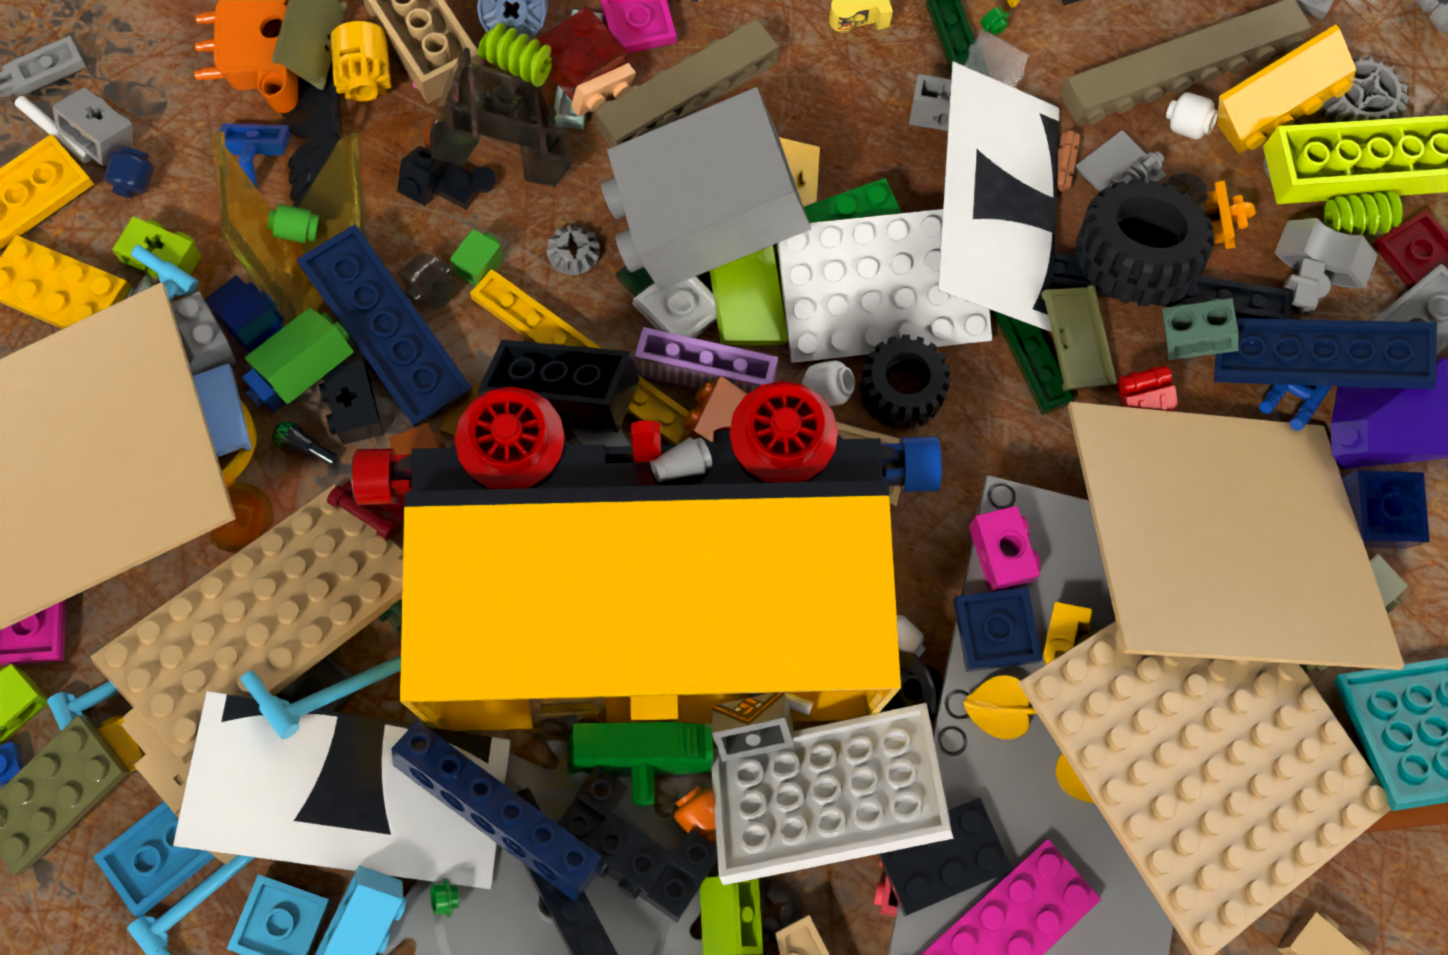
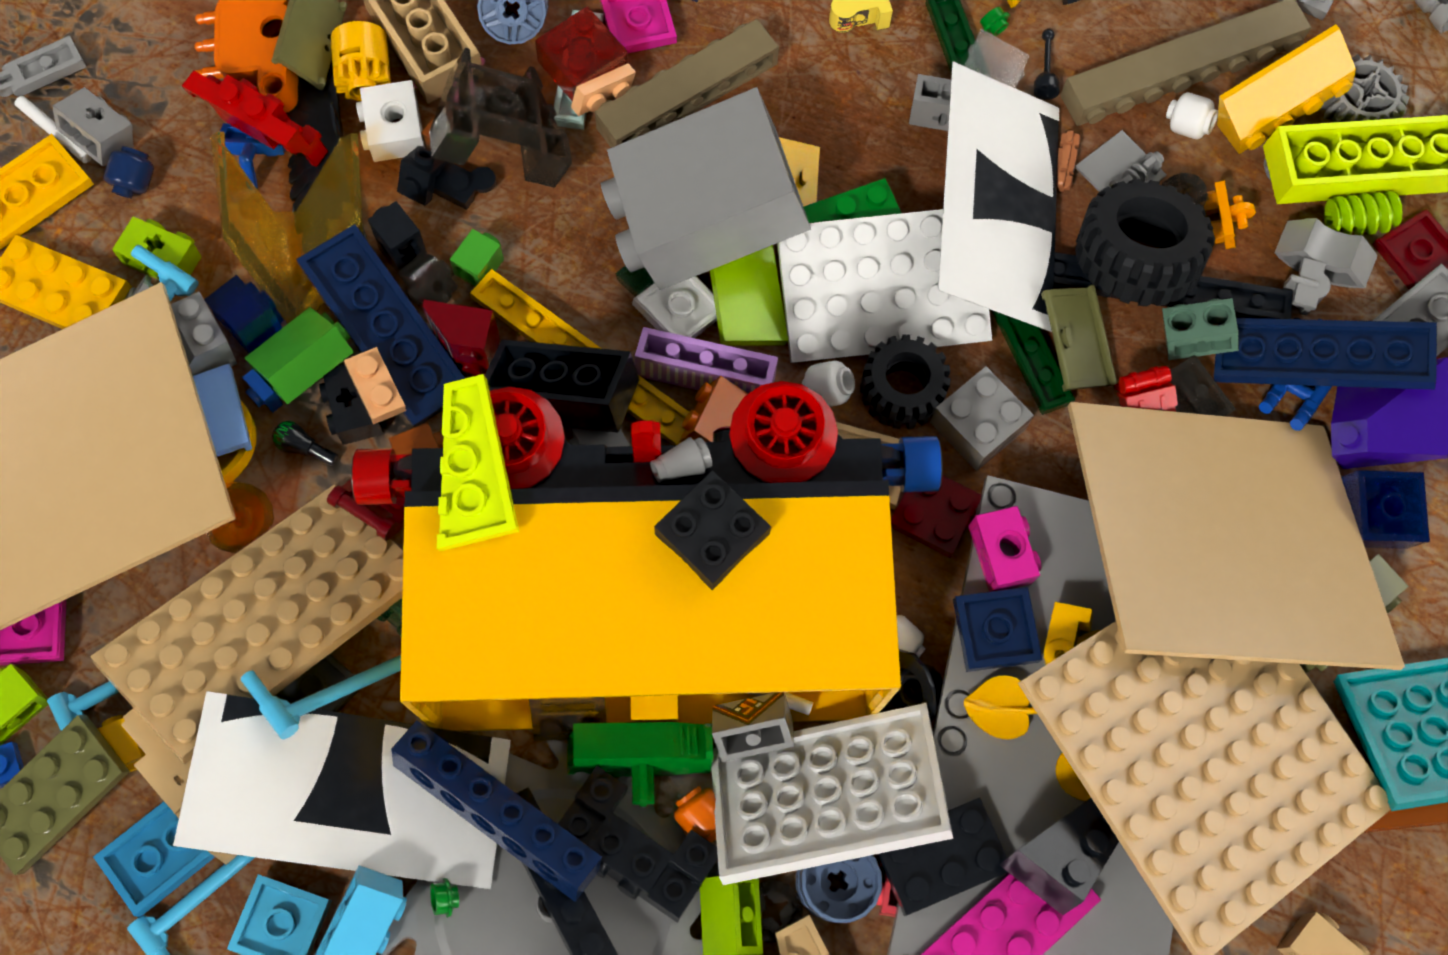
bright green brick [267,204,320,244] -> none
lime piece [478,22,552,87] -> none
light grey gear [547,224,600,275] -> none
none -> red bracket [182,70,328,167]
none -> light nougat plate [344,347,406,425]
none -> white brick [356,80,425,162]
none -> black brick [368,201,430,279]
none -> dark red slope [422,300,500,376]
none -> neon yellow wing [436,374,519,551]
none -> black brick [654,470,771,590]
none -> sand blue wheel [795,855,882,923]
none -> dark red plate [891,475,981,558]
none -> light grey brick [930,366,1034,471]
none -> black wedge [999,798,1119,915]
none -> black hinge [1034,29,1060,100]
none -> clear smoke wing [1169,355,1236,417]

